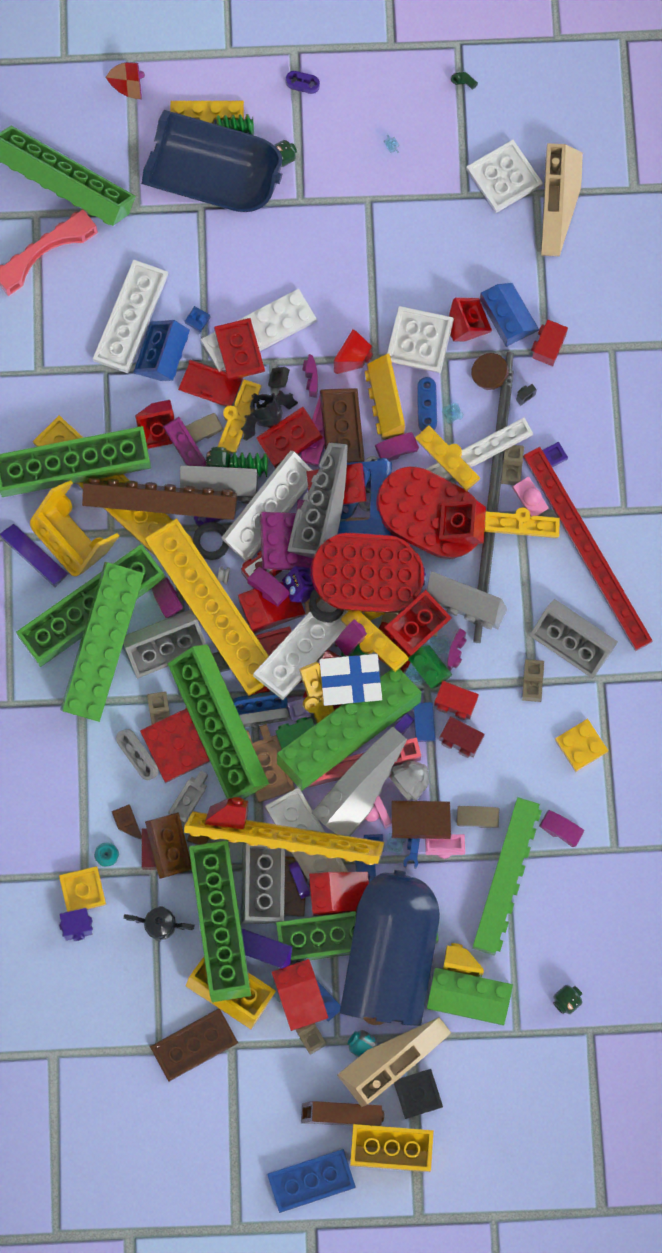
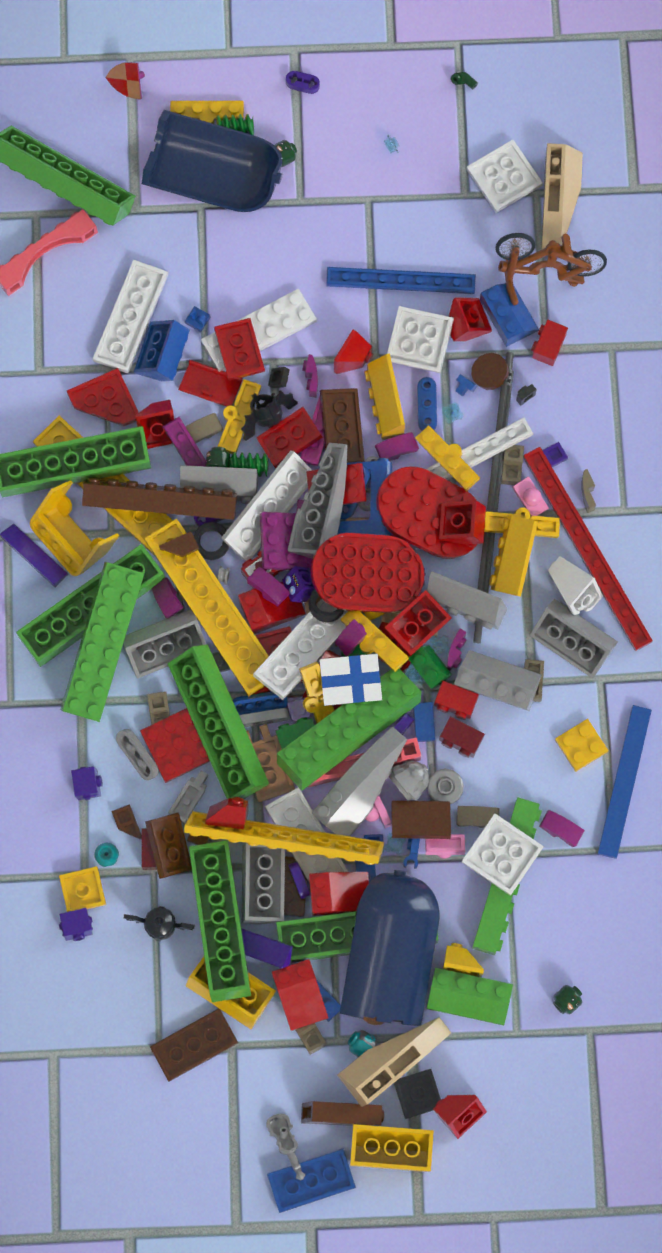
none -> red plate [66,368,139,426]
none -> dark purple head [71,766,103,800]
none -> reddish brown tile [159,531,199,557]
none -> light grey piece [266,1114,305,1180]
none -> blue tile [326,267,476,294]
none -> light grey wheel [427,769,464,804]
none -> red slope [433,1095,487,1139]
none -> light grey slope [454,650,542,711]
none -> blue tile [456,374,478,396]
none -> white plate [461,814,544,896]
none -> yellow slope [489,515,538,597]
none -> dark orange piece [495,233,607,305]
none -> white slope [548,556,603,615]
none -> dark tan slope [581,469,596,513]
none -> blue tile [598,705,652,859]

